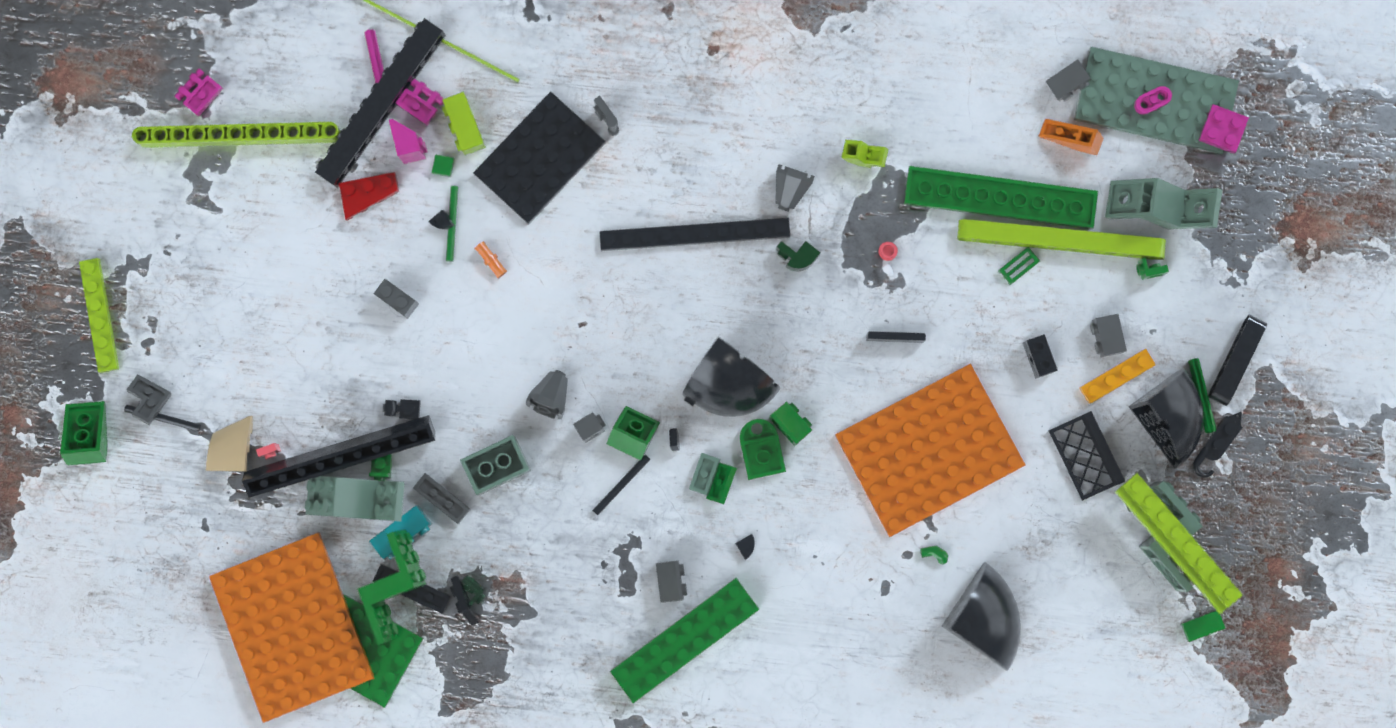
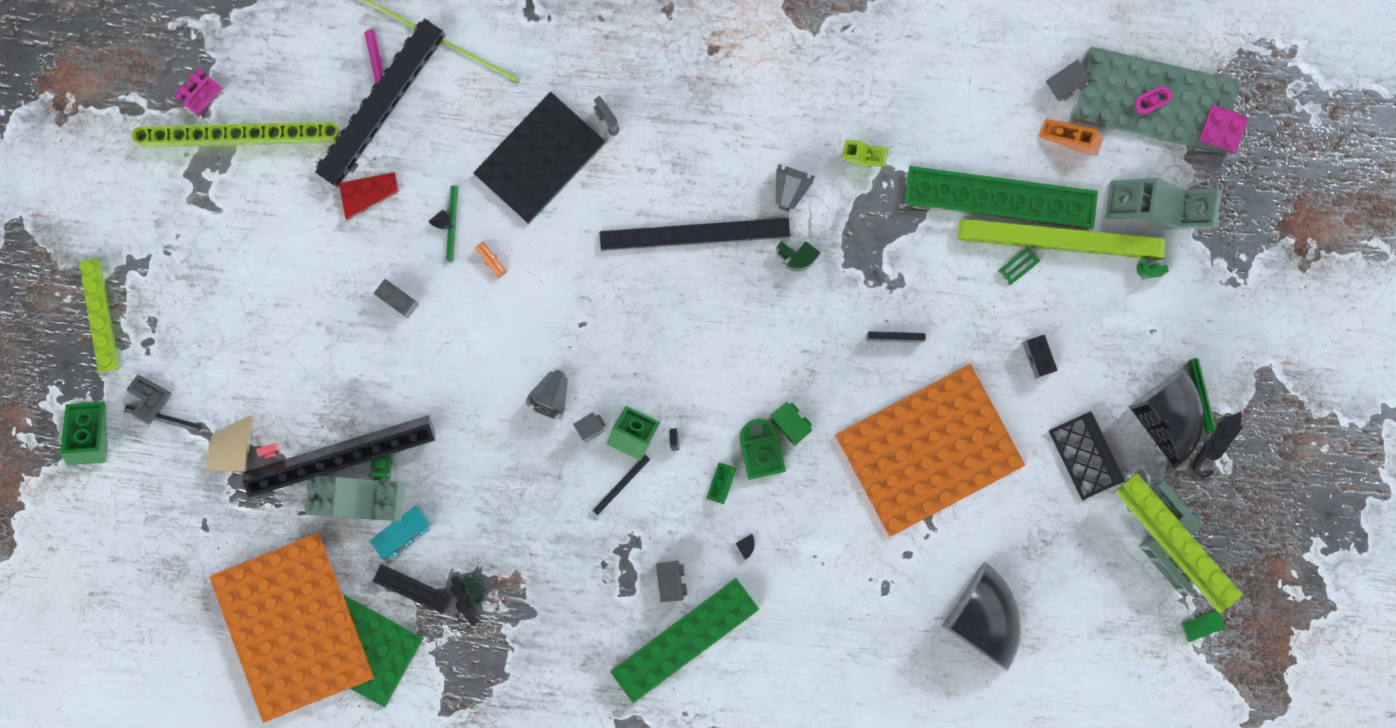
green bracket [358,530,426,645] -> none
black plate [382,399,421,420] -> none
dark pink slope [389,119,428,164] -> none
dark pink plate [395,79,444,126] -> none
dark grey plate [413,473,470,524] -> none
green tile [431,154,455,177] -> none
lime brick [441,91,486,155] -> none
sand green brick [460,435,531,496] -> none
black brick [682,337,780,417] -> none
sand green plate [689,453,721,496] -> none
coral plate [878,242,898,261] -> none
green arm [920,545,948,564] -> none
light orange plate [1079,349,1156,404] -> none
dark grey brick [1090,314,1127,358] -> none
black beam [1208,314,1267,406] -> none

